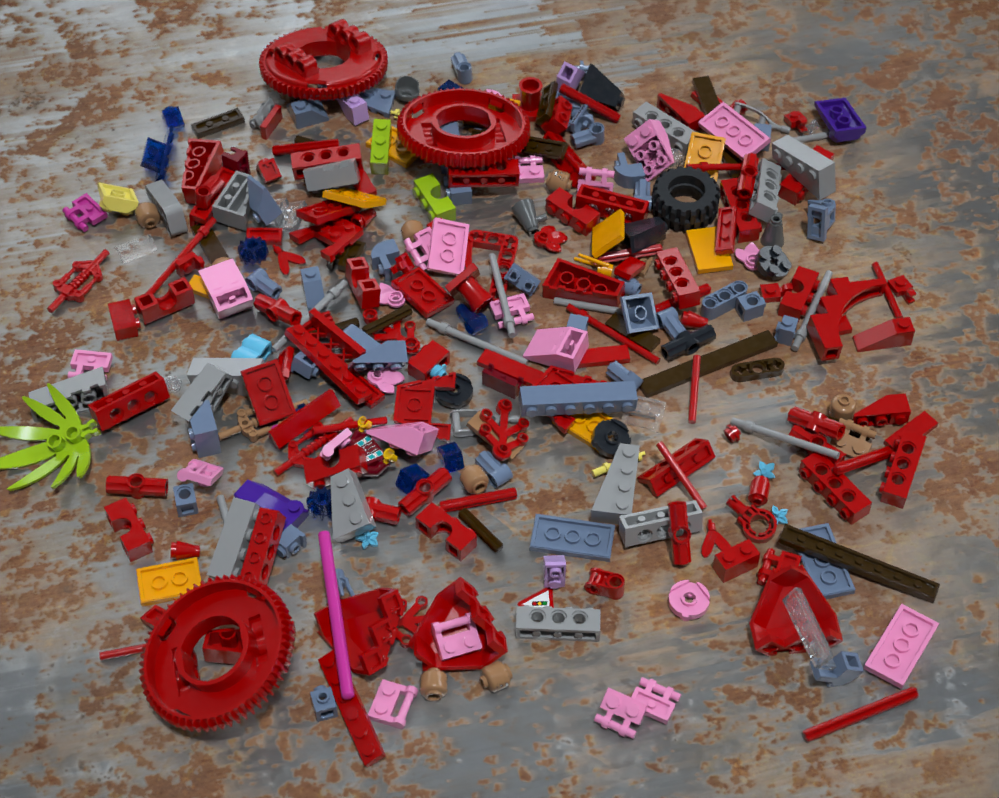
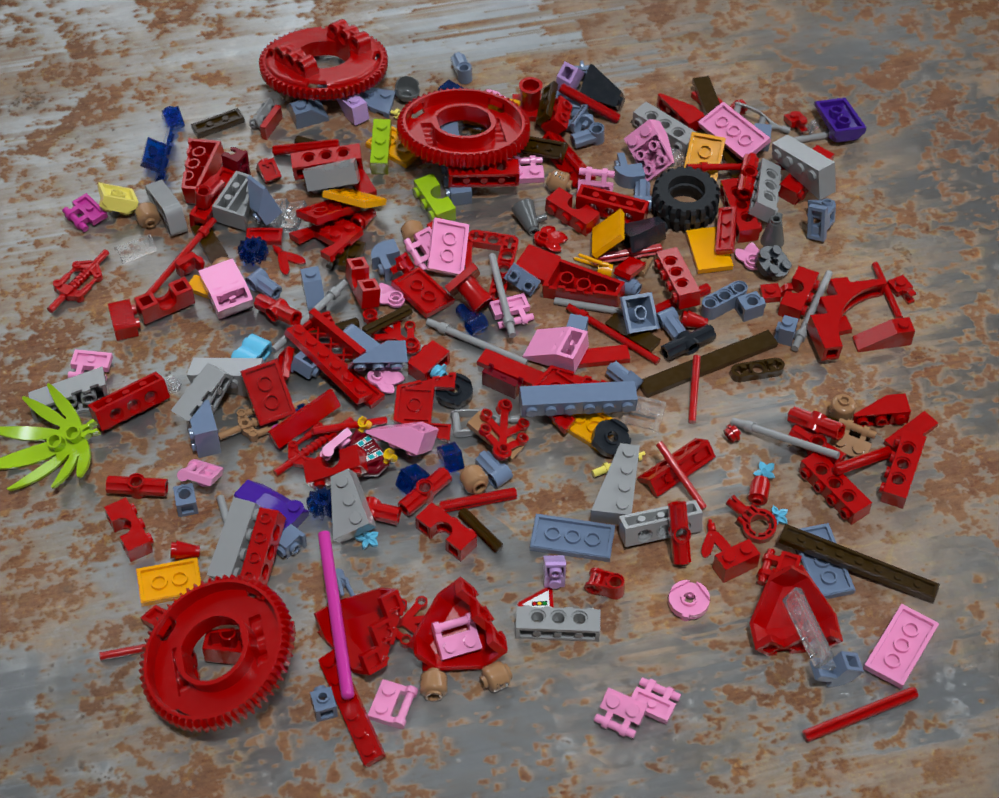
none -> red tile [516,244,561,284]

